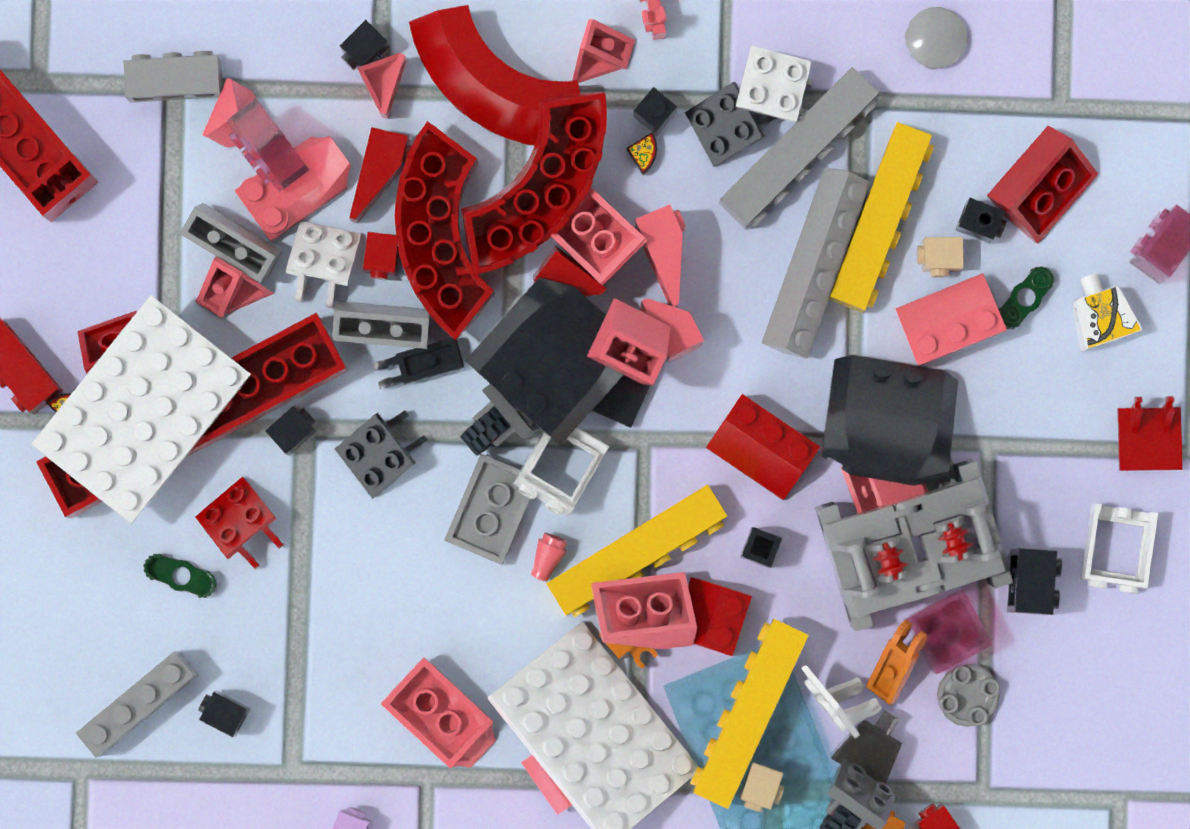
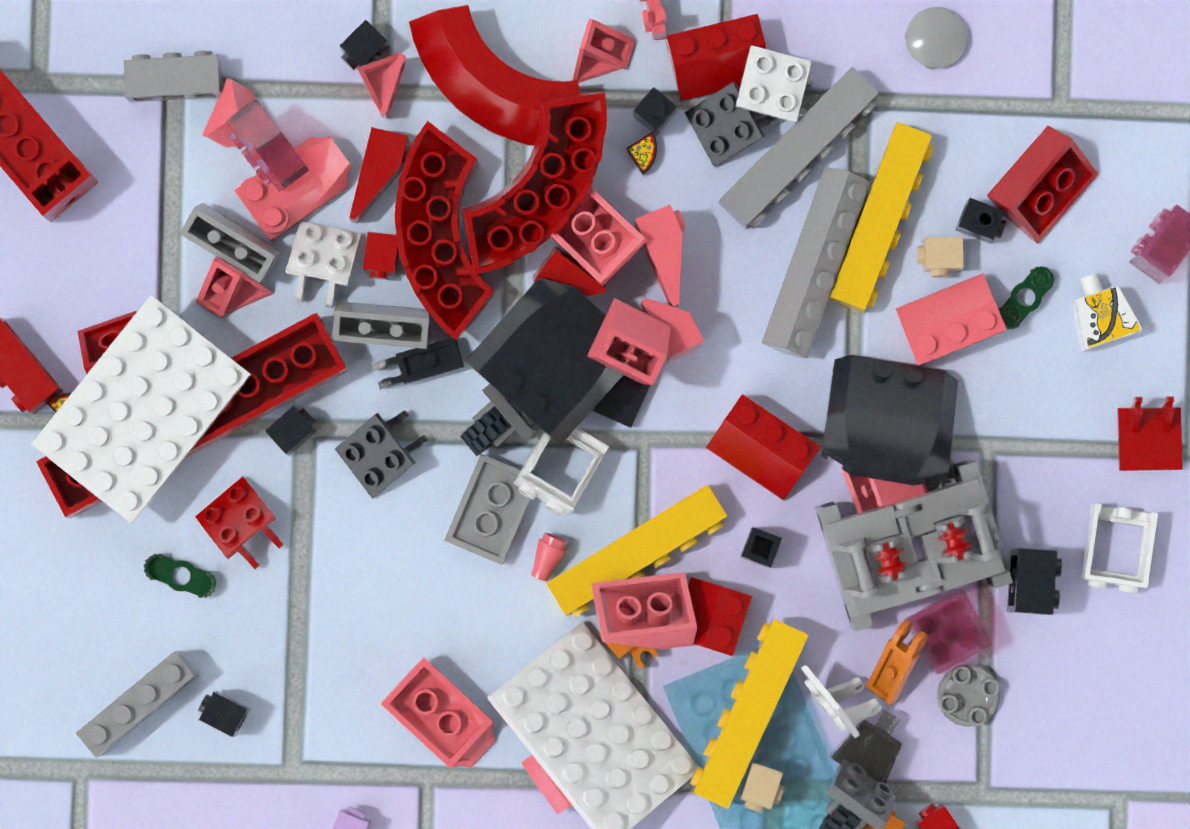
none -> red slope [666,14,766,102]

